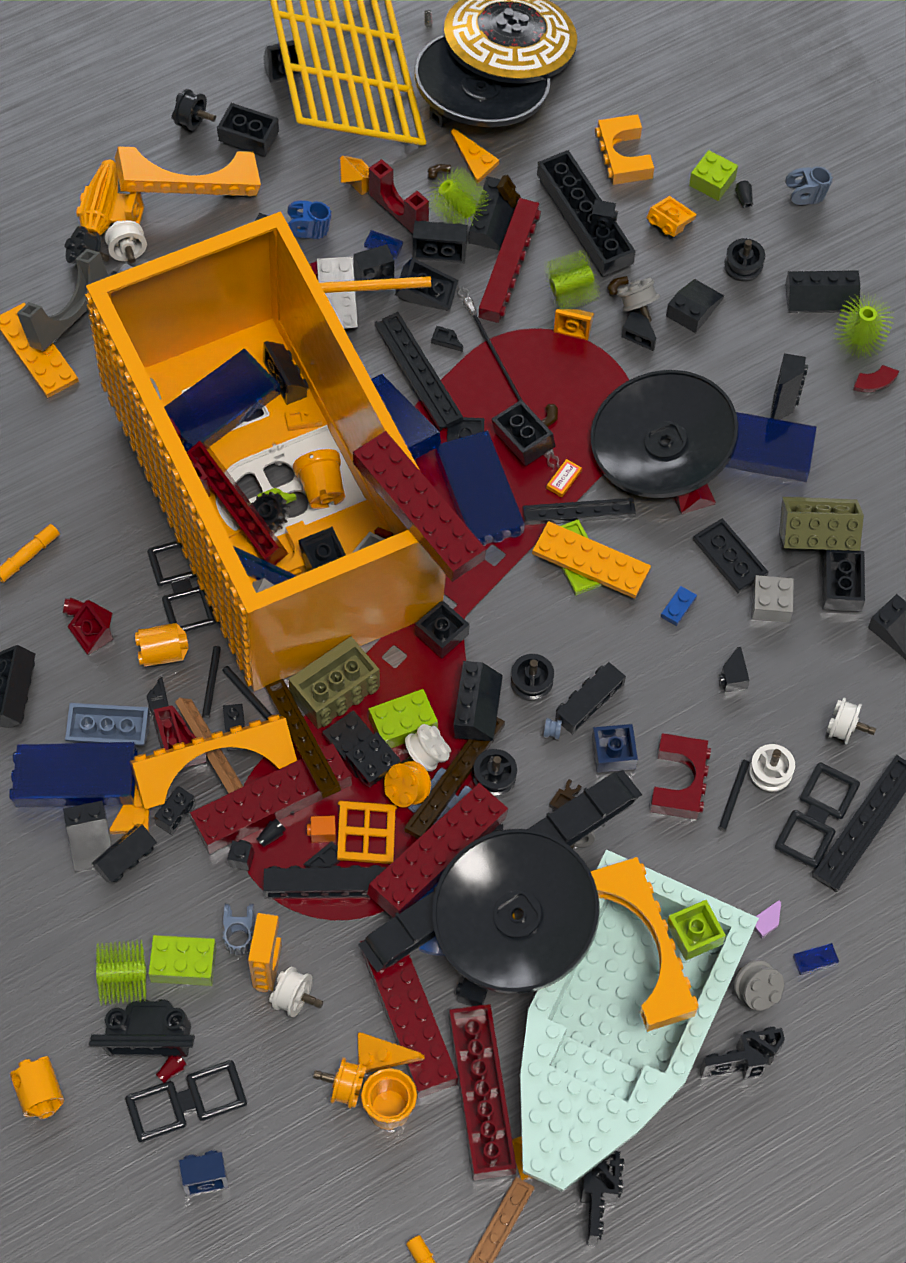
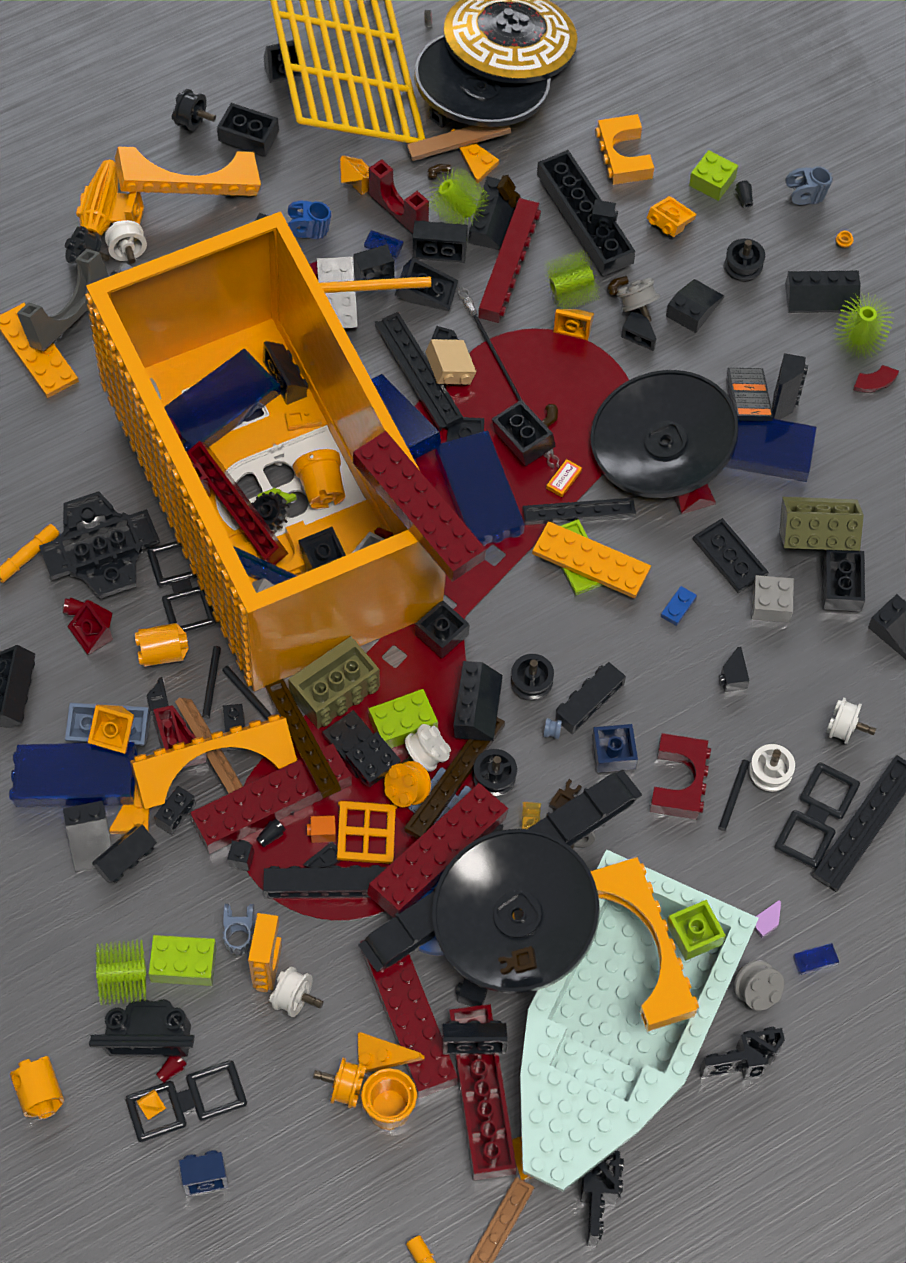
none -> black plate [39,491,160,599]
none -> light orange slope [88,705,134,754]
none -> light orange tile [136,1090,166,1120]
none -> medium nougat tile [407,125,511,161]
none -> tan brick [425,339,476,384]
none -> black slope [442,1020,508,1055]
none -> dark brown plate [498,946,538,975]
none -> clear yellow leg [521,802,541,829]
none -> tile [727,368,773,421]
none -> light orange plate [836,231,853,248]

